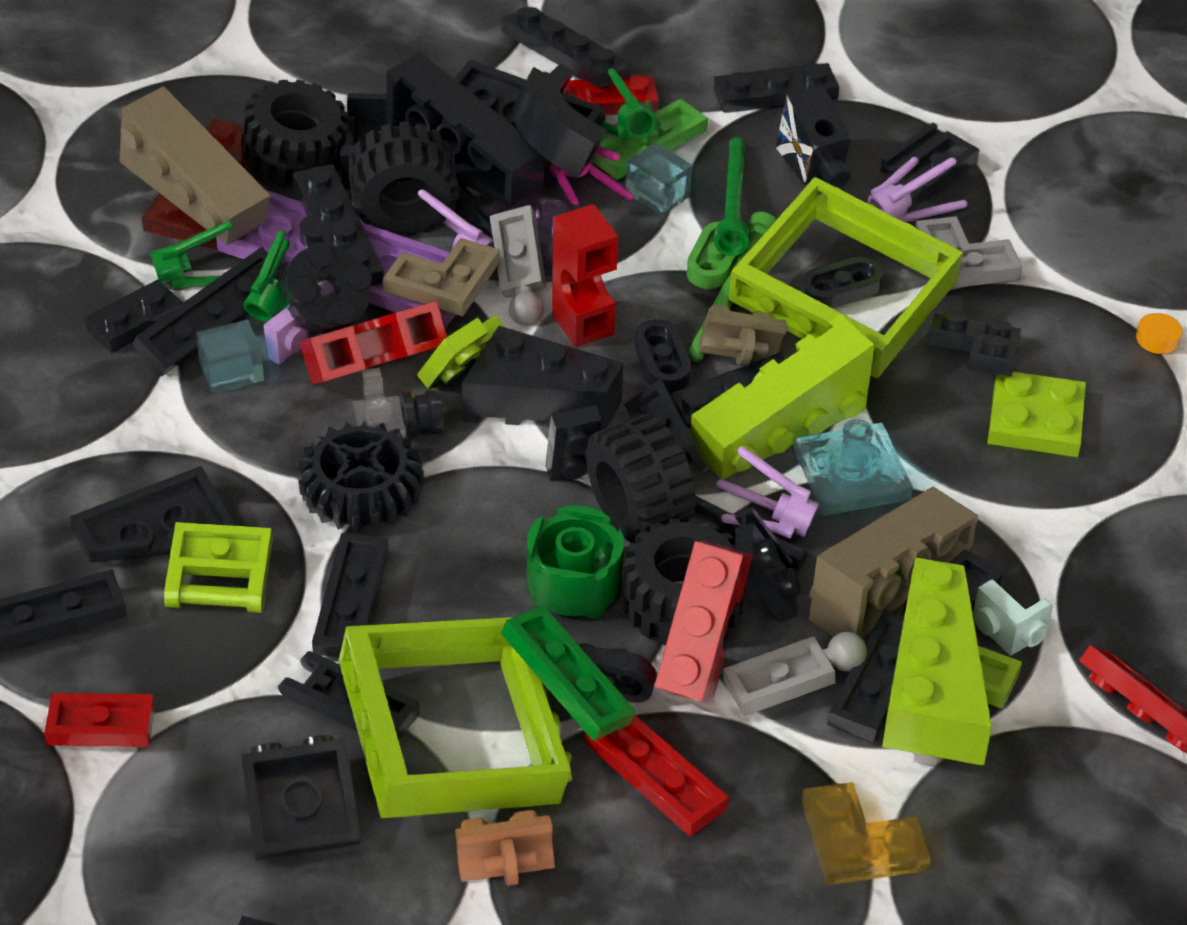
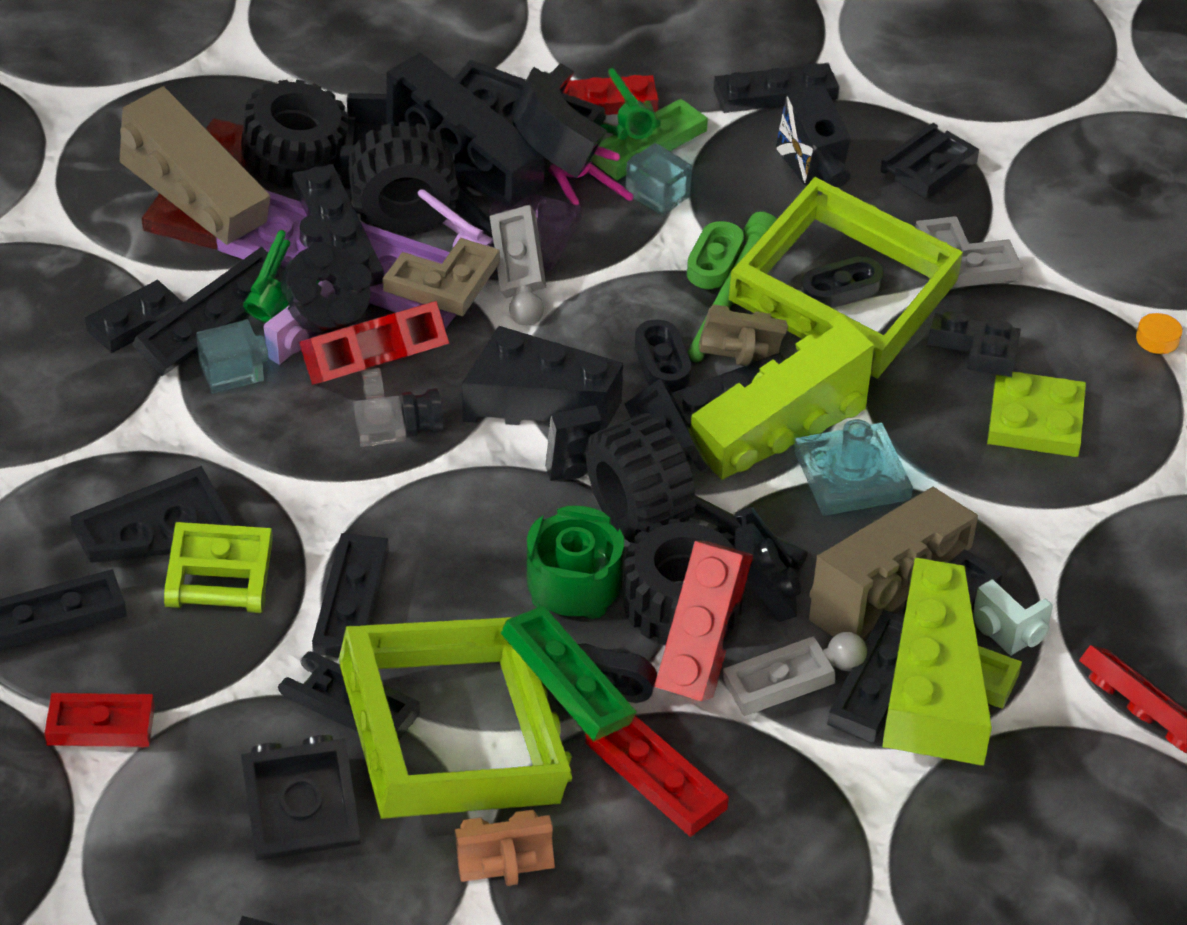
green plant [150,221,233,291] -> none
black gear [297,420,424,532] -> none
lime plate [417,315,506,389] -> none
black plate [502,7,631,89] -> none
red arch [552,204,618,348] -> none
green piece [714,137,749,256] -> none
lavender plant [716,447,819,539] -> none
clear yellow plate [802,782,931,886] -> none
lavender plant [868,157,968,223] -> none

